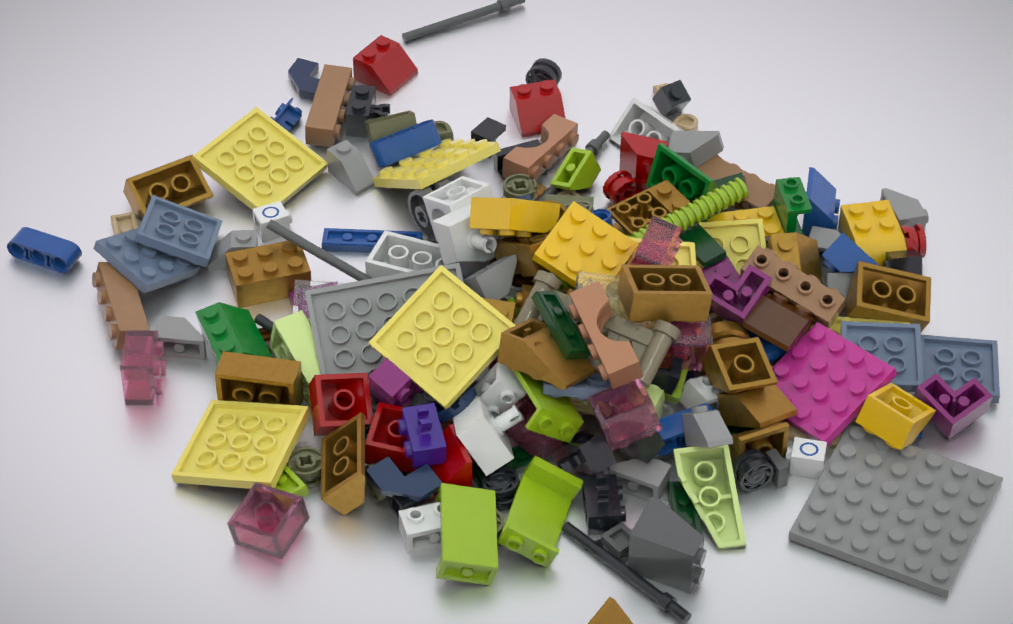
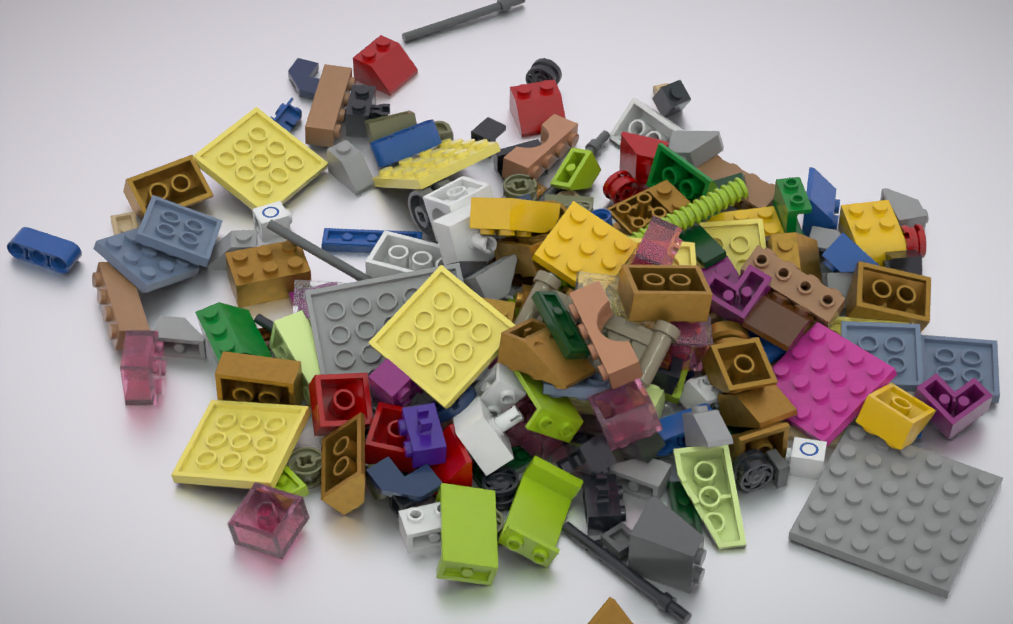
tan tile [673,114,698,131] -> none

